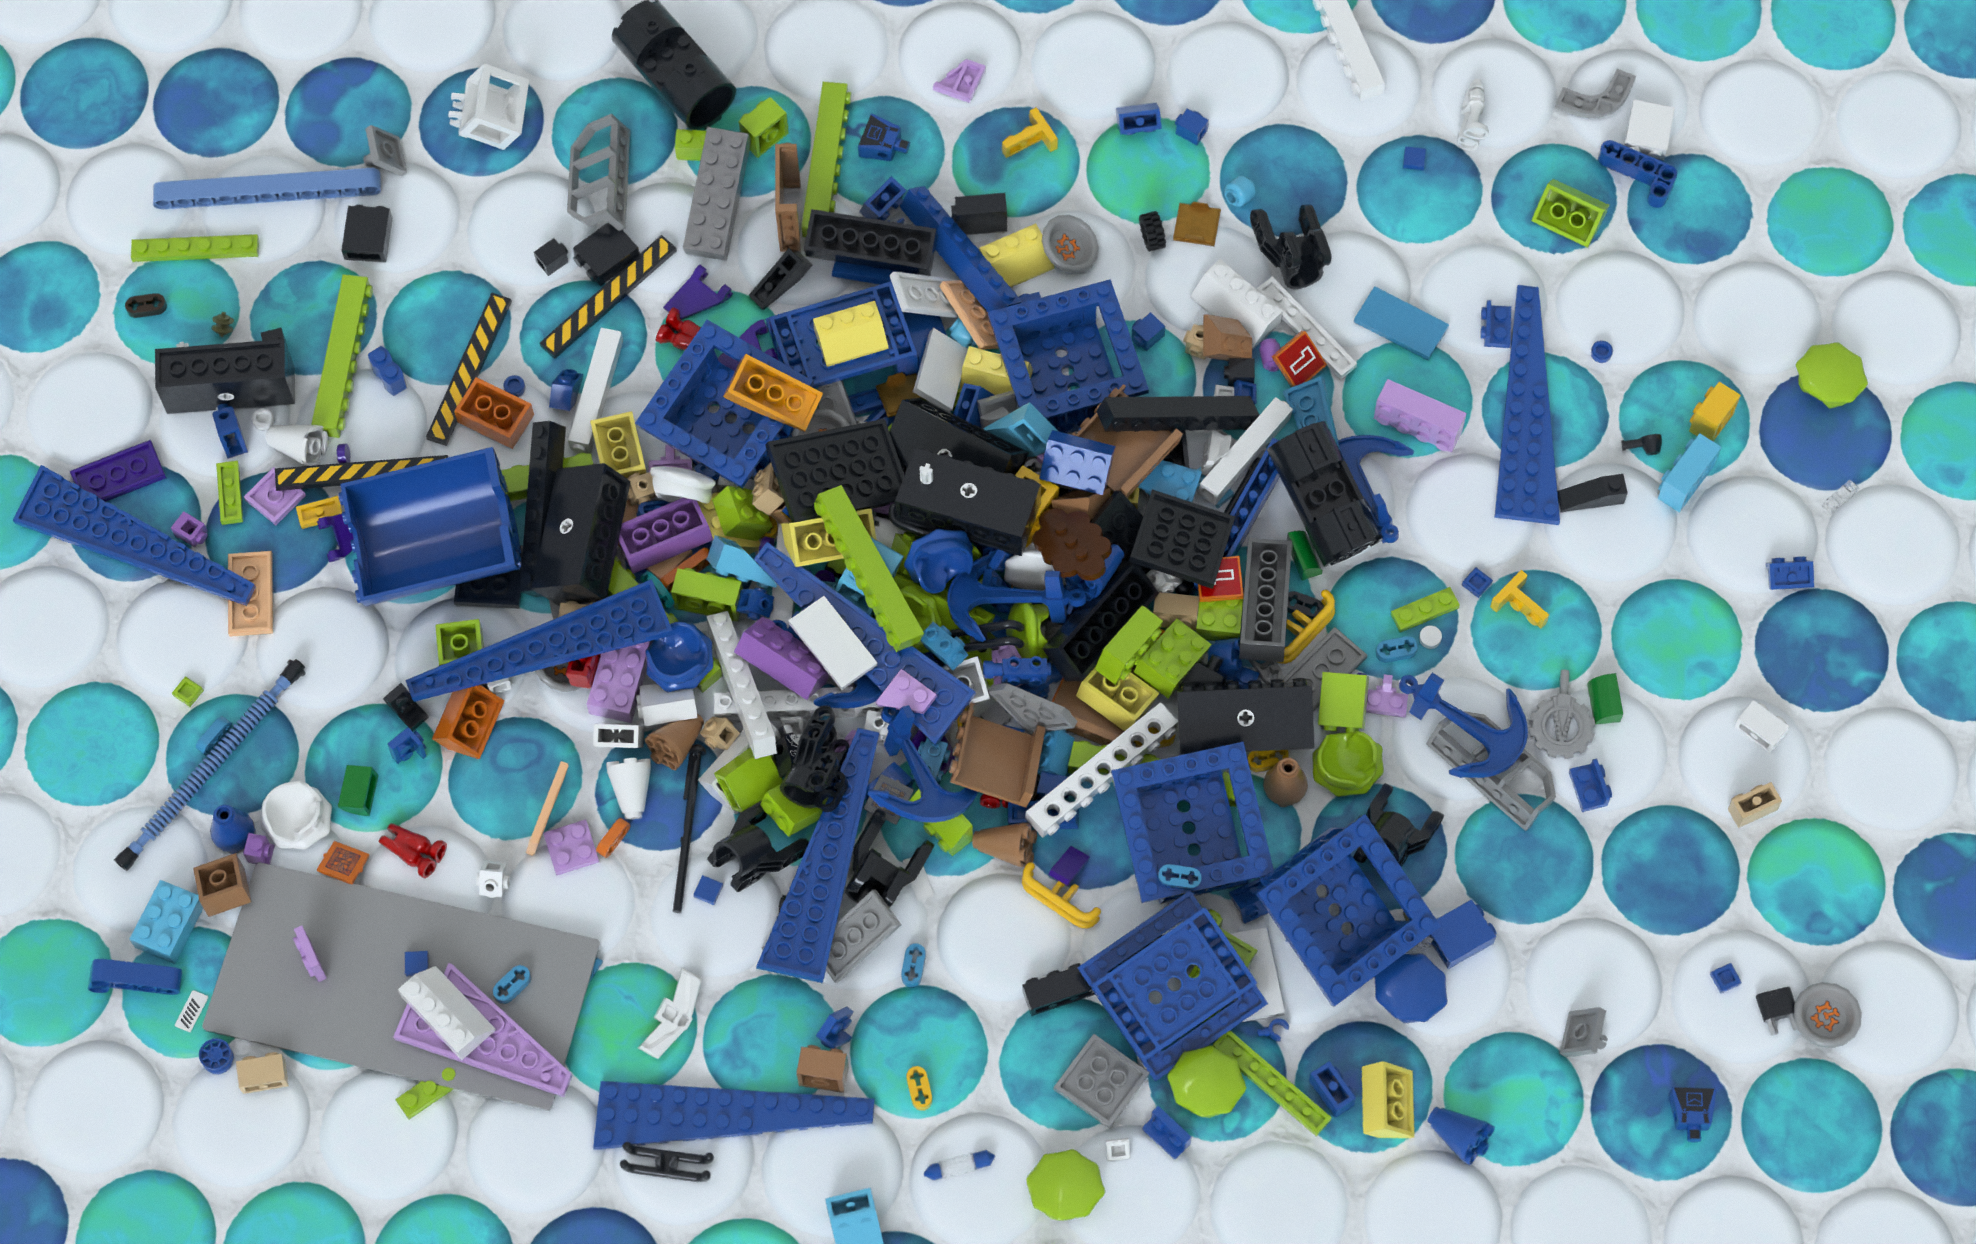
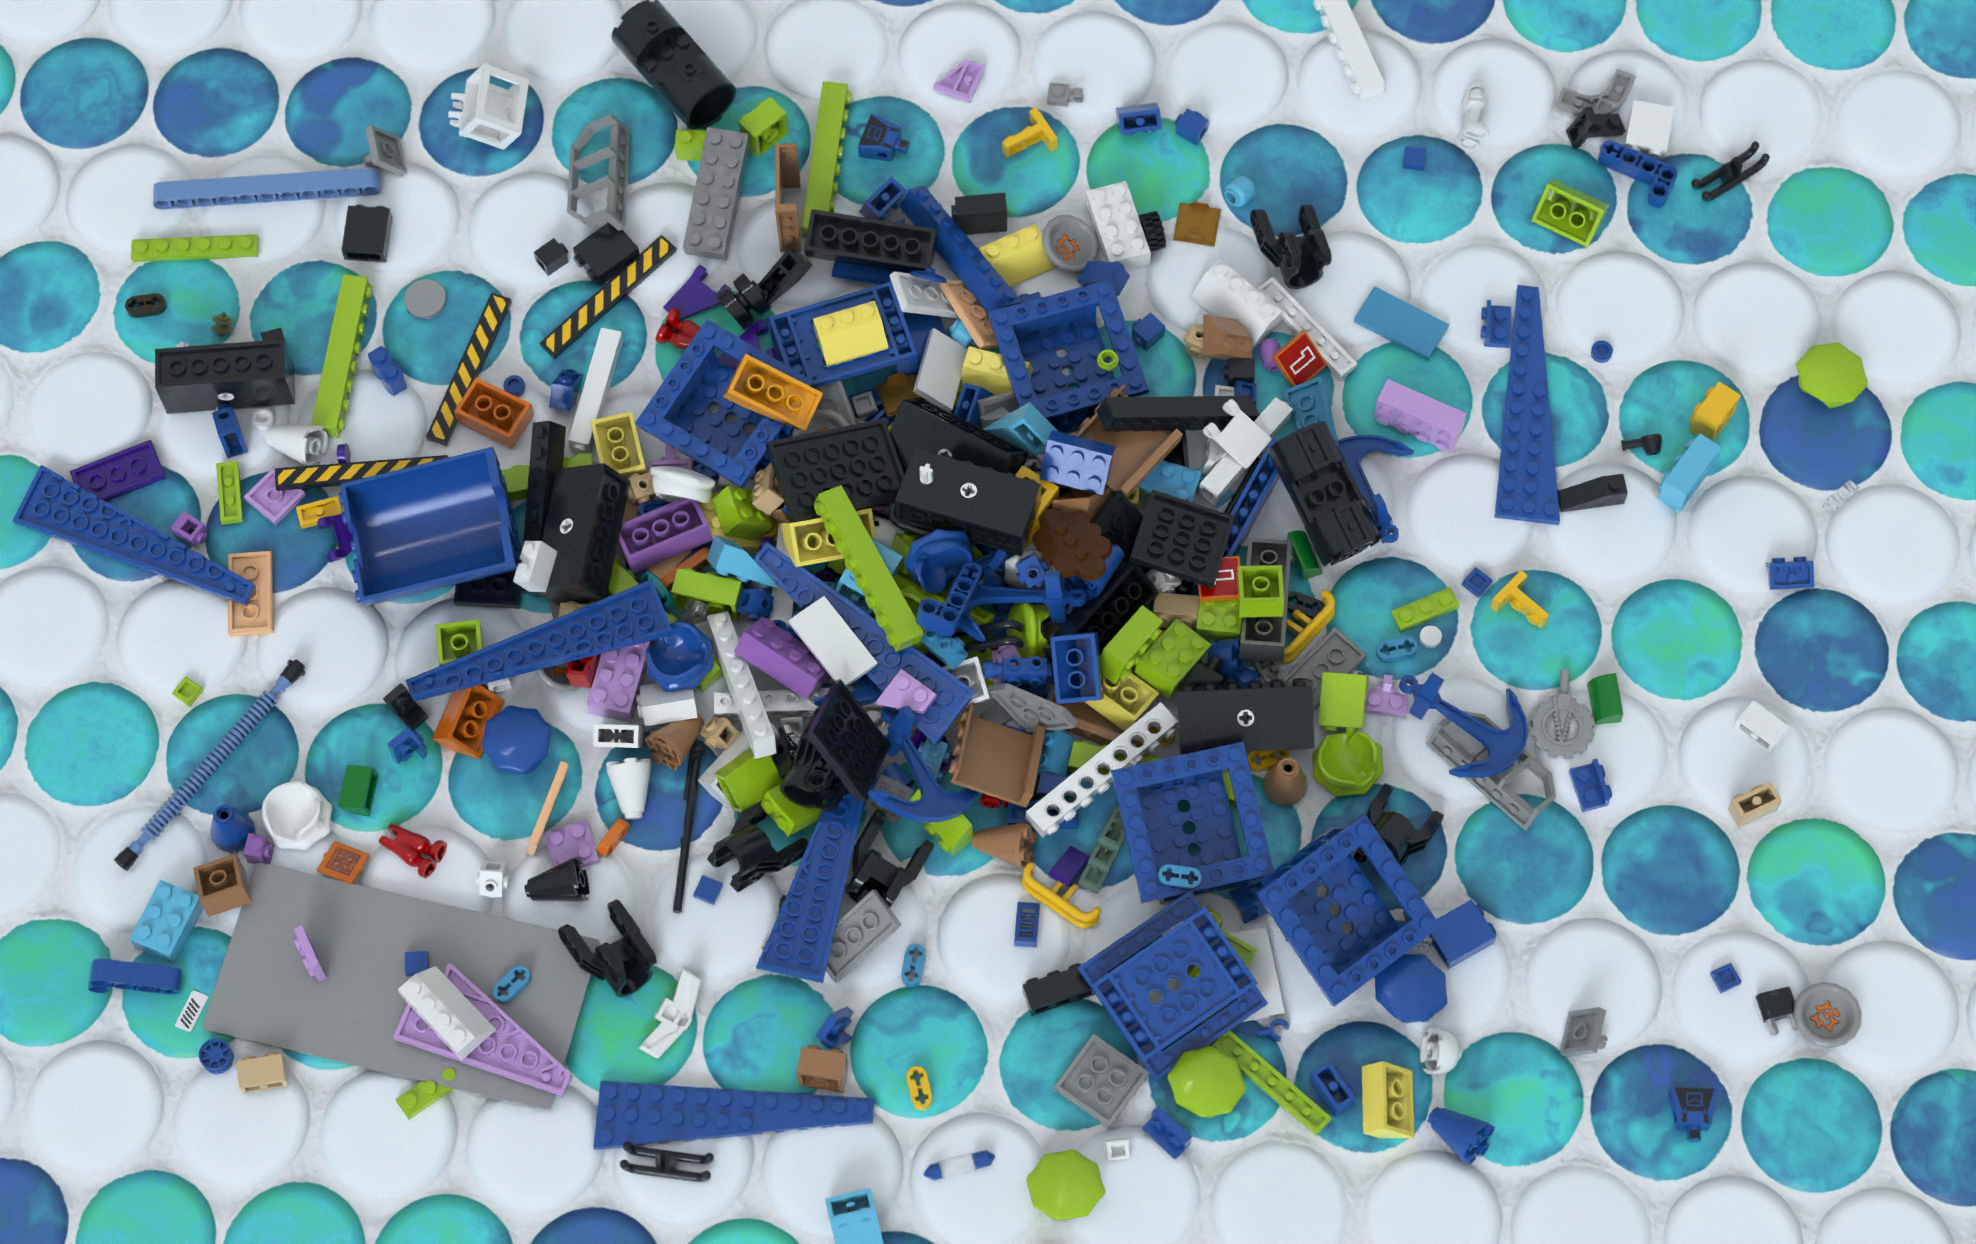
dark azure beam [196,716,232,755] -> none
none -> light grey tile [404,279,446,319]
none -> blue piece [482,705,551,775]
none -> white piece [513,541,558,592]
none -> black cone [524,857,590,902]
none -> black piece [558,899,657,997]
none -> clear beam [679,601,709,624]
none -> black wheel [716,273,772,330]
none -> black plate [806,679,891,802]
none -> light grey tile [851,391,878,419]
none -> blue piece [910,267,947,283]
none -> blue beam [916,562,982,636]
none -> blue slope [1014,902,1040,948]
none -> blue brick [1015,552,1049,589]
none -> light grey plate [1047,83,1084,107]
none -> blue slope [1050,632,1104,704]
none -> blue brick [1077,261,1130,296]
none -> sand green slope [1078,806,1126,894]
none -> white brick [1085,181,1150,270]
none -> lime plate [1097,349,1119,371]
none -> white flag [1203,399,1272,469]
none -> lime brick [1237,565,1284,617]
none -> white cylinder [1420,1028,1462,1075]
none -> black bracket [1566,107,1626,148]
none -> black piece [1691,141,1770,202]

